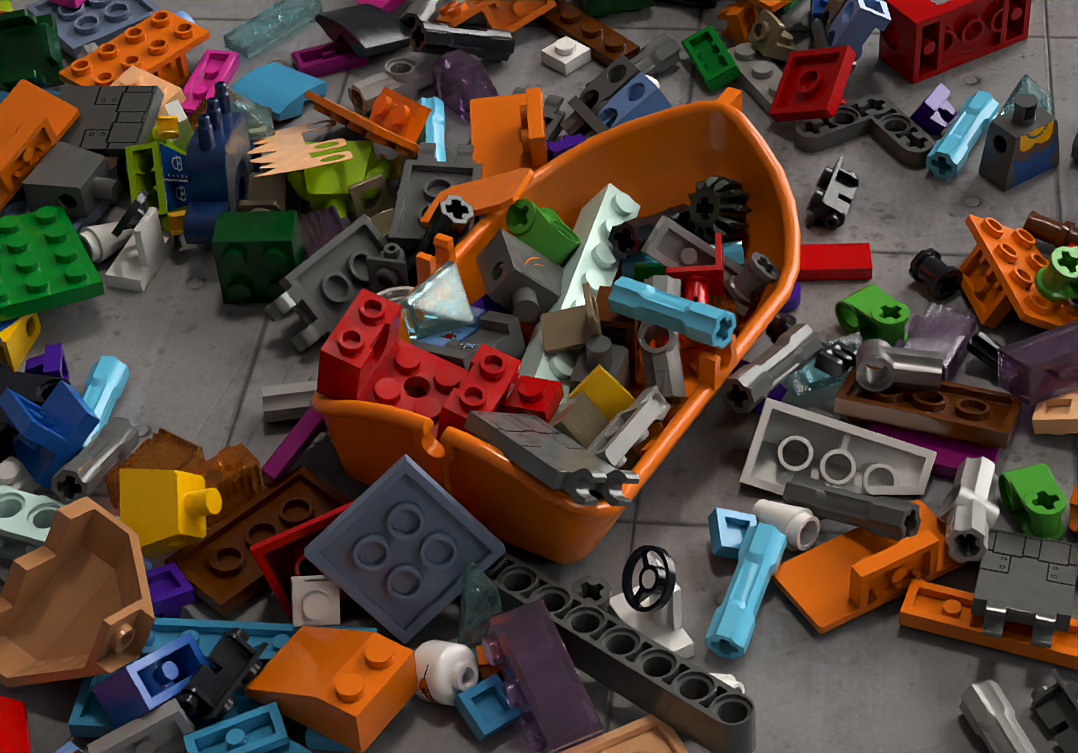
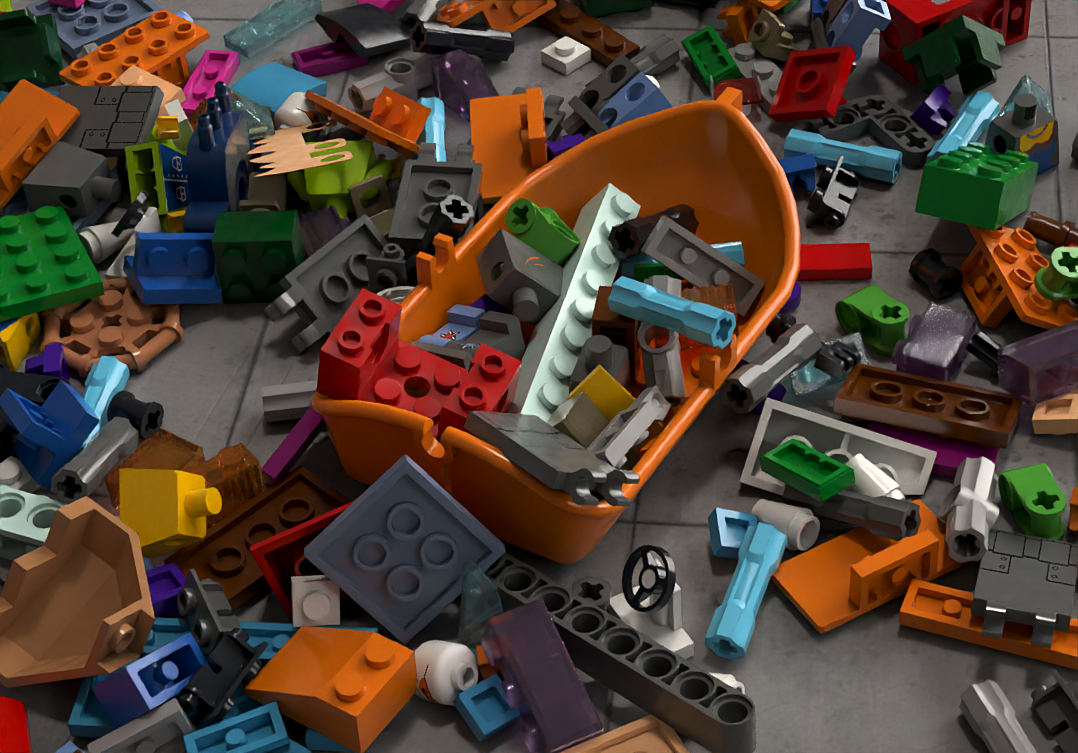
clear light blue slope [400,260,475,340] -> none
orange piece [419,168,534,227] -> none
red plate [504,375,564,423] -> none
dark tan bracket [540,282,602,354] -> none
red bracket [665,232,725,305] -> none
pearl dark grey gear [684,175,753,244] -> none
dark grey bush [725,252,780,308] -> none
flat silver piece [856,339,943,392] -> none
none -> nougat plate [40,277,184,379]
none -> black bush [107,390,164,438]
none -> blue bracket [123,233,222,304]
none -> dark grey hinge [177,568,241,667]
none -> white head [274,92,328,142]
none -> clear red piece [710,64,763,117]
none -> green plate [759,438,855,502]
none -> blue tile [778,153,817,197]
none -> medium azure axle [783,128,903,185]
none -> white cone [845,453,905,501]
none -> dark green panel [902,15,1006,96]
none -> green brick [915,142,1039,231]

